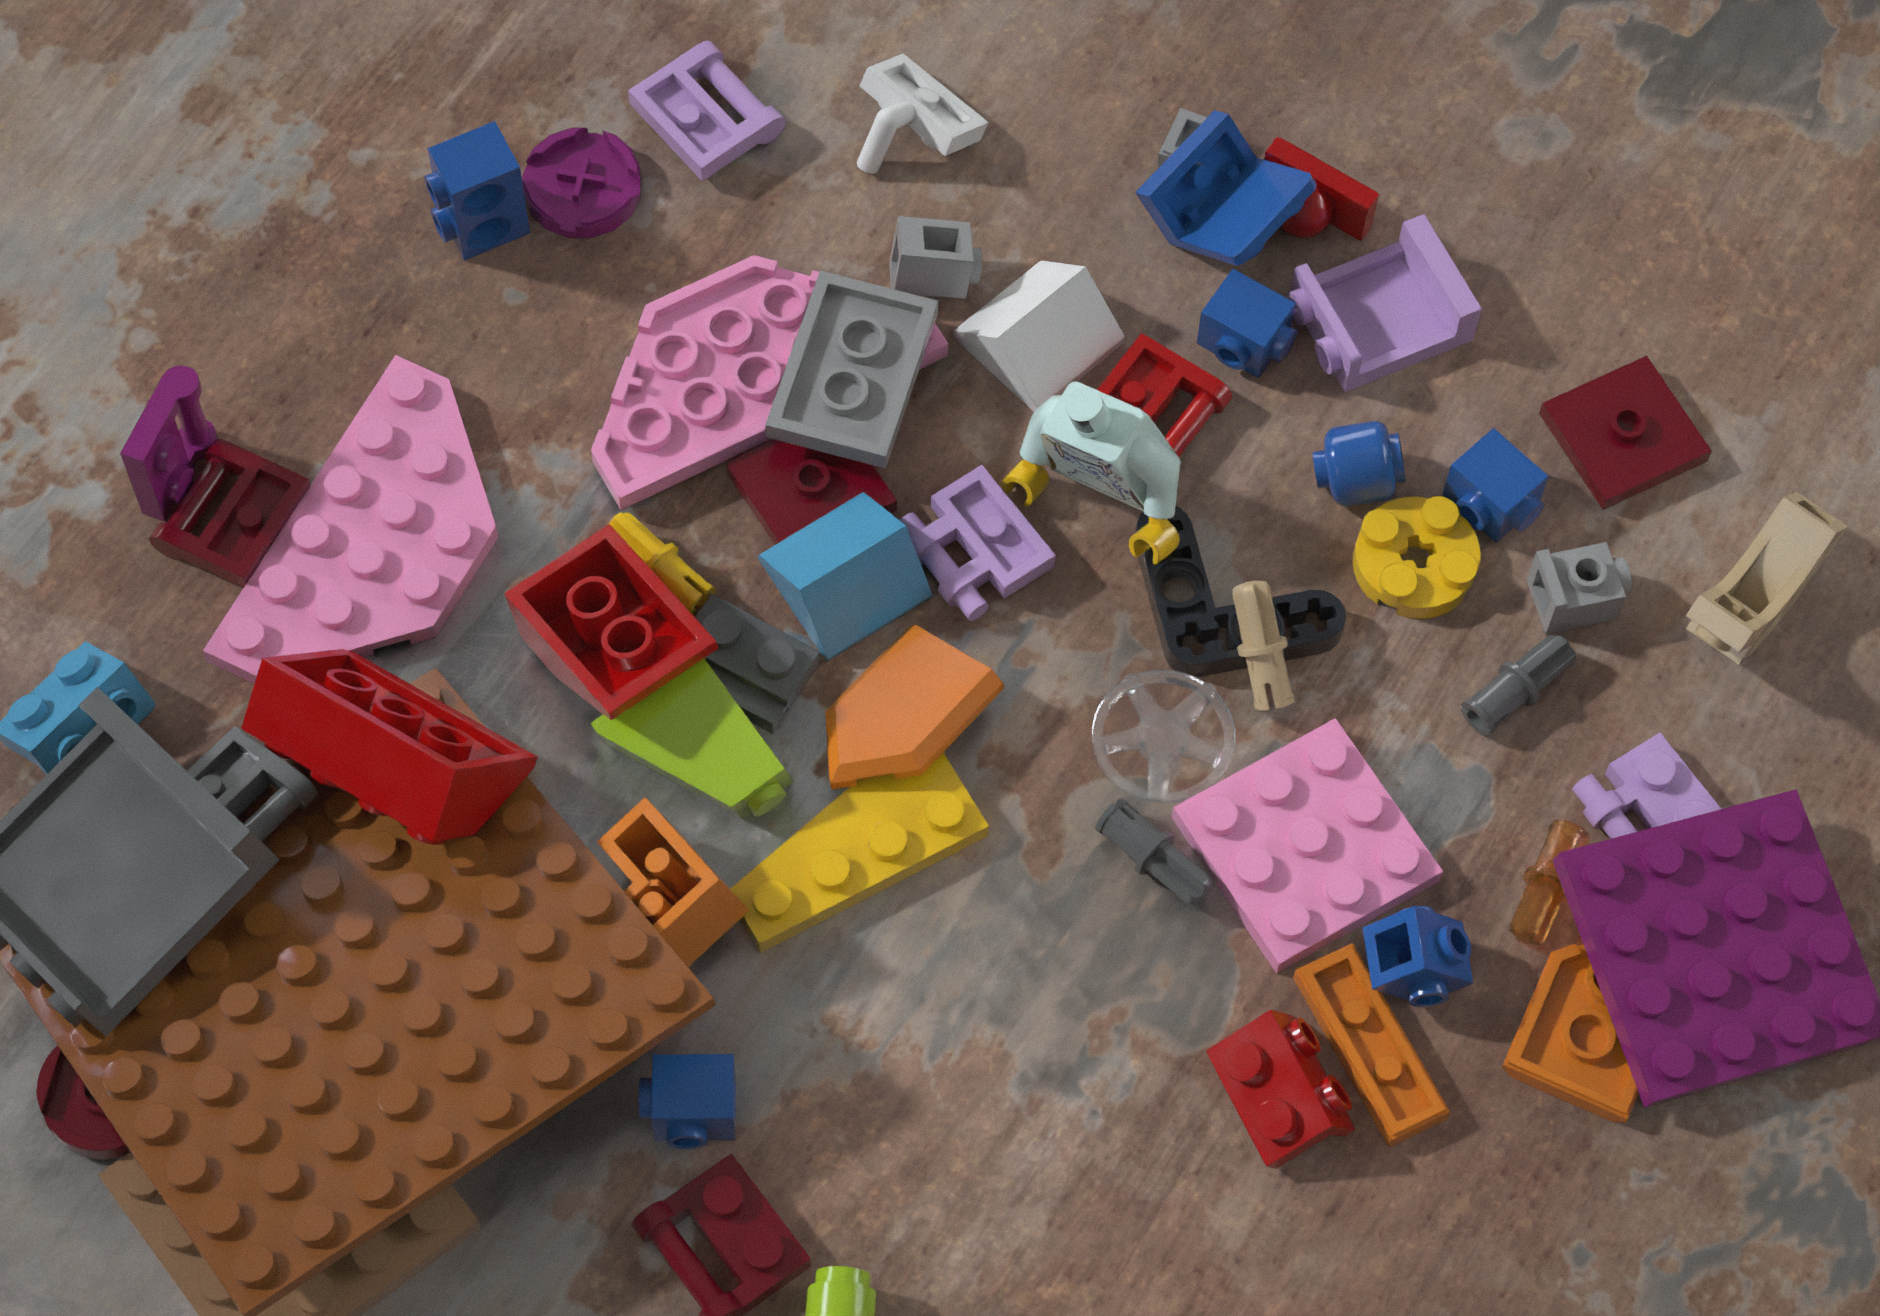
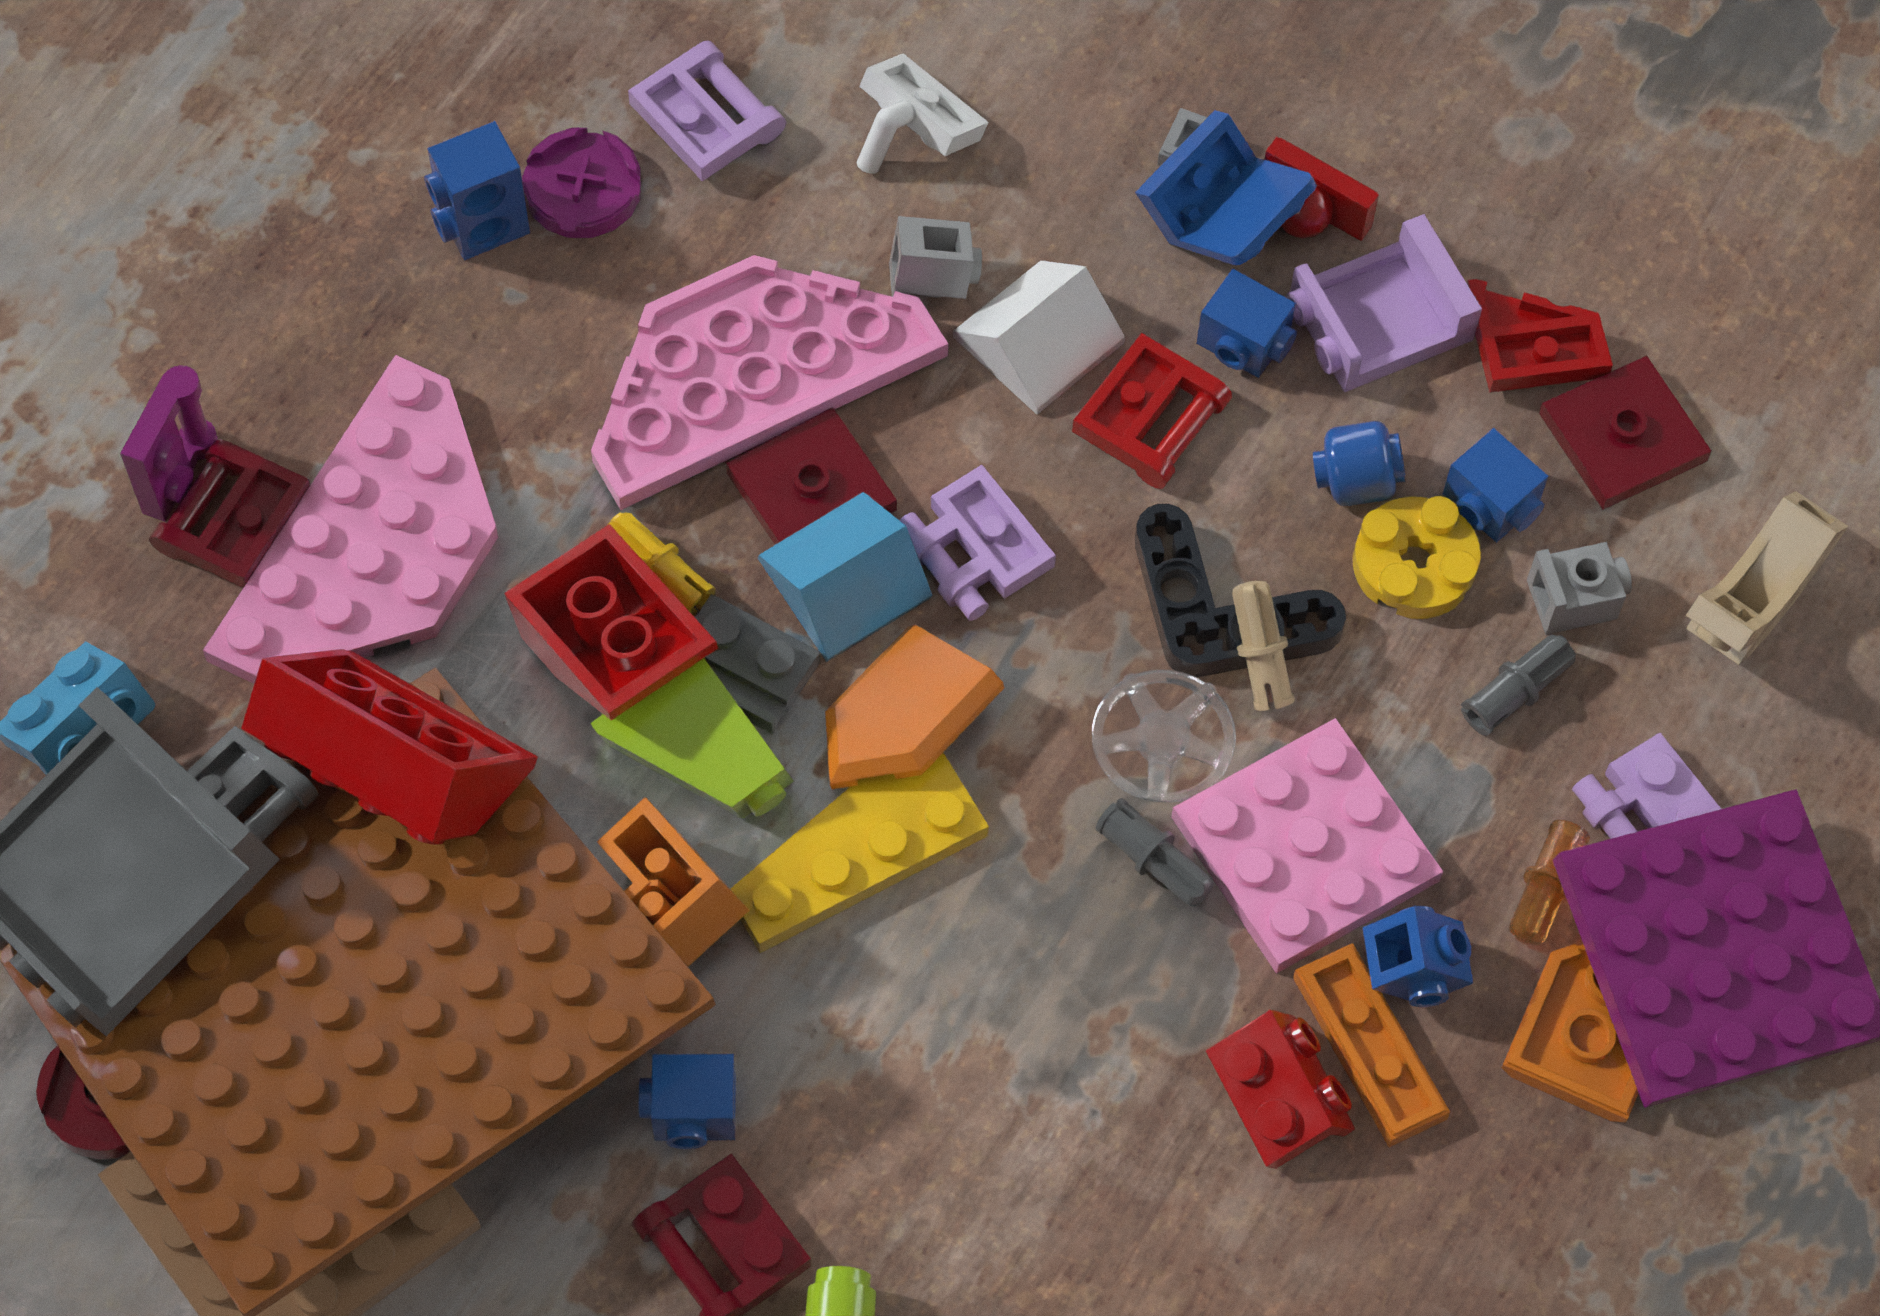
light grey plate [765,270,938,469] -> none
light aqua torso [1001,381,1181,565] -> none
none -> red wing [1467,279,1613,393]

